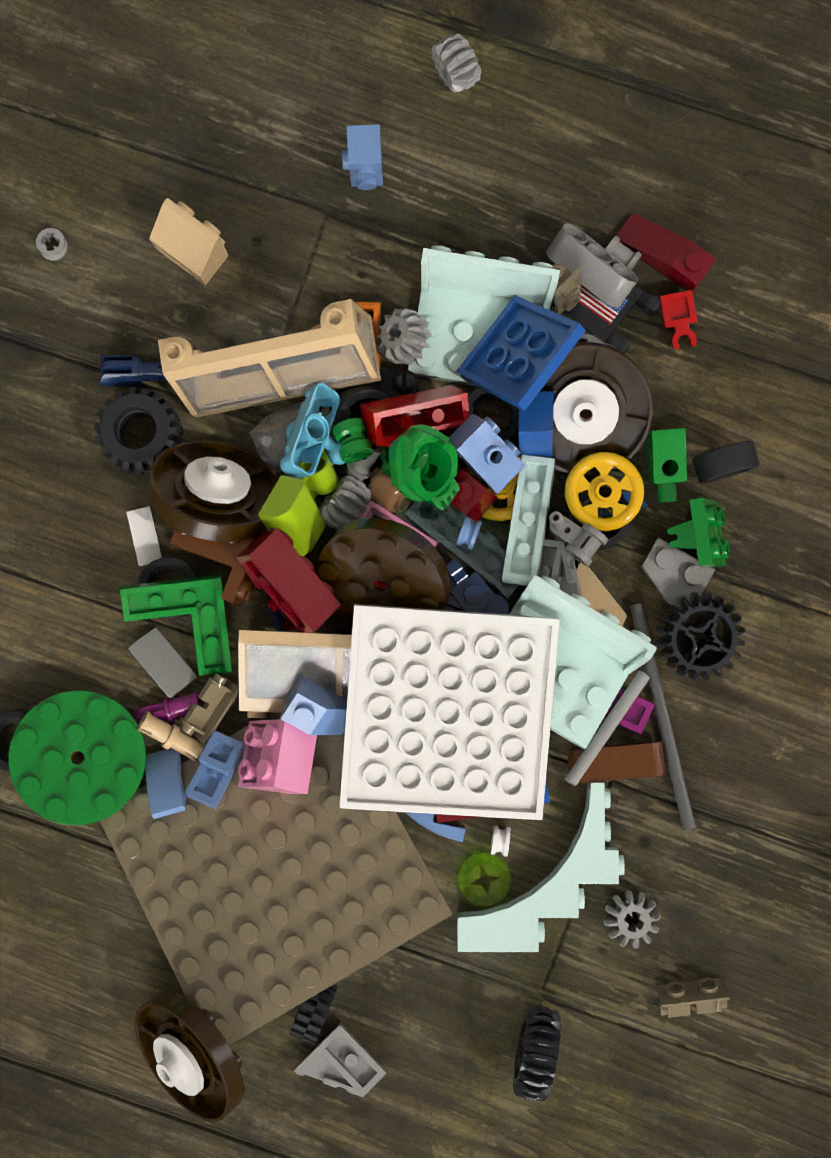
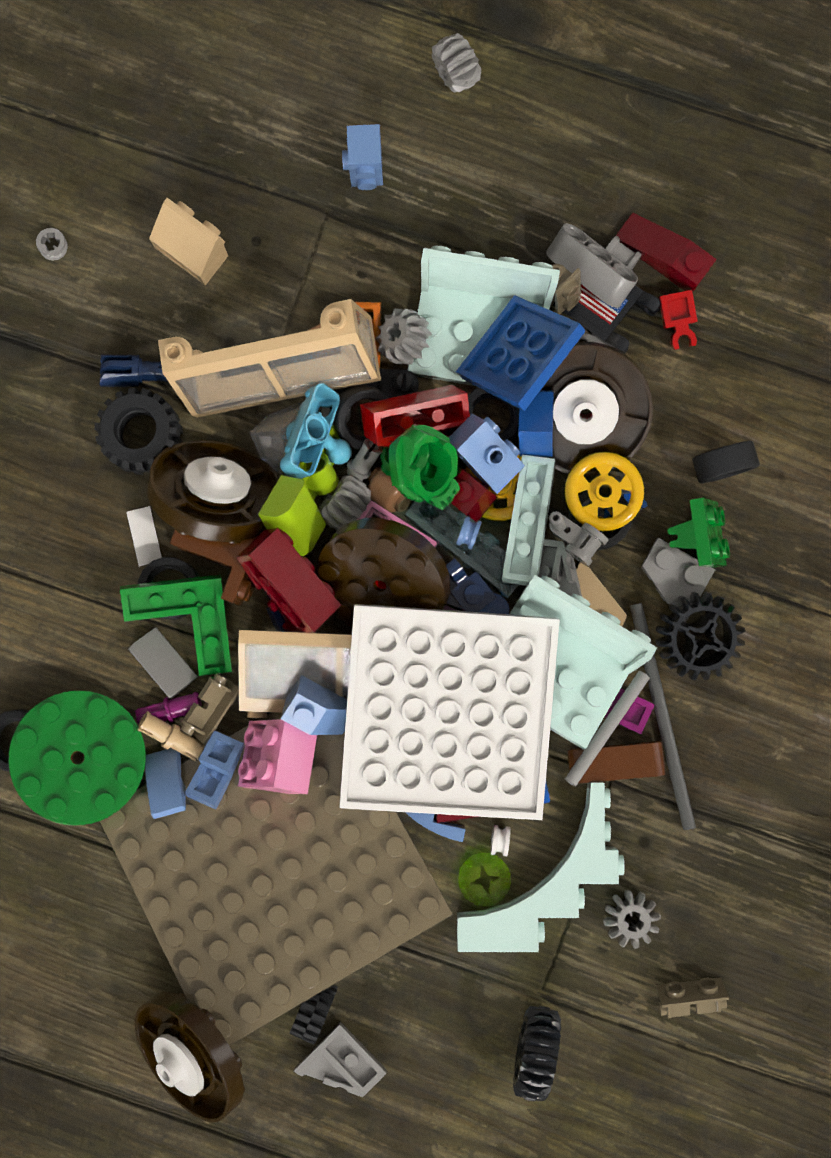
green wheel [332,418,374,463] -> none
green torso [643,428,687,502] -> none

